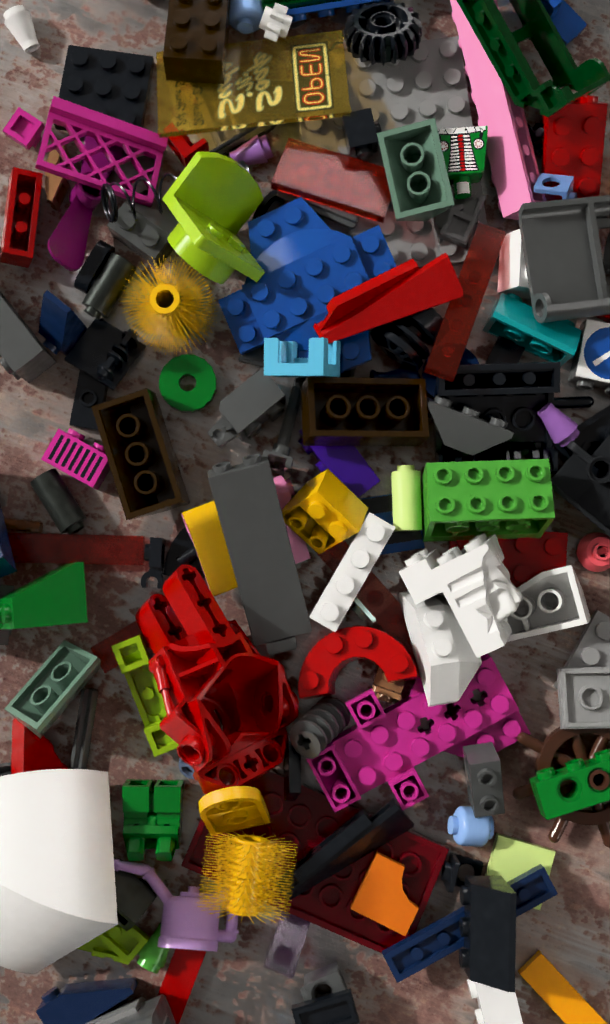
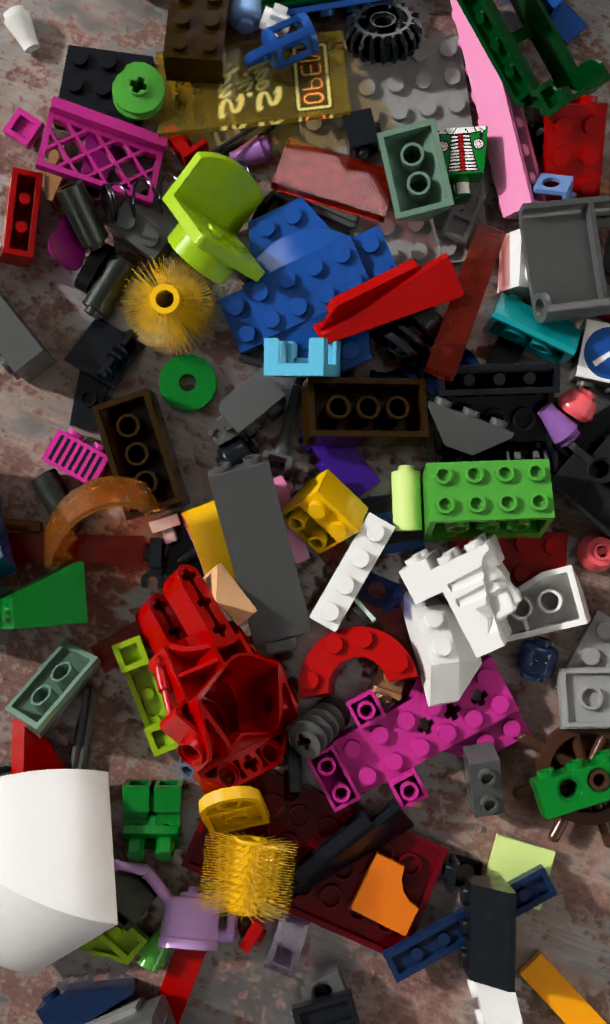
dark blue slope [38,290,88,356] -> none
light blue head [447,806,494,847] -> none
none -> clear orange windscreen [43,476,161,568]
none -> pearl dark grey brick [55,179,109,251]
none -> bright green piece [112,62,165,121]
none -> tile [148,510,182,544]
none -> light nougat slope [203,562,258,626]
none -> black head [215,436,260,466]
none -> red plate [238,915,267,954]
none -> blue piece [243,12,319,70]
none -> clear blue bracket [358,572,405,613]
none -> dark blue head [516,635,559,682]
none -> coral cone [557,386,597,424]

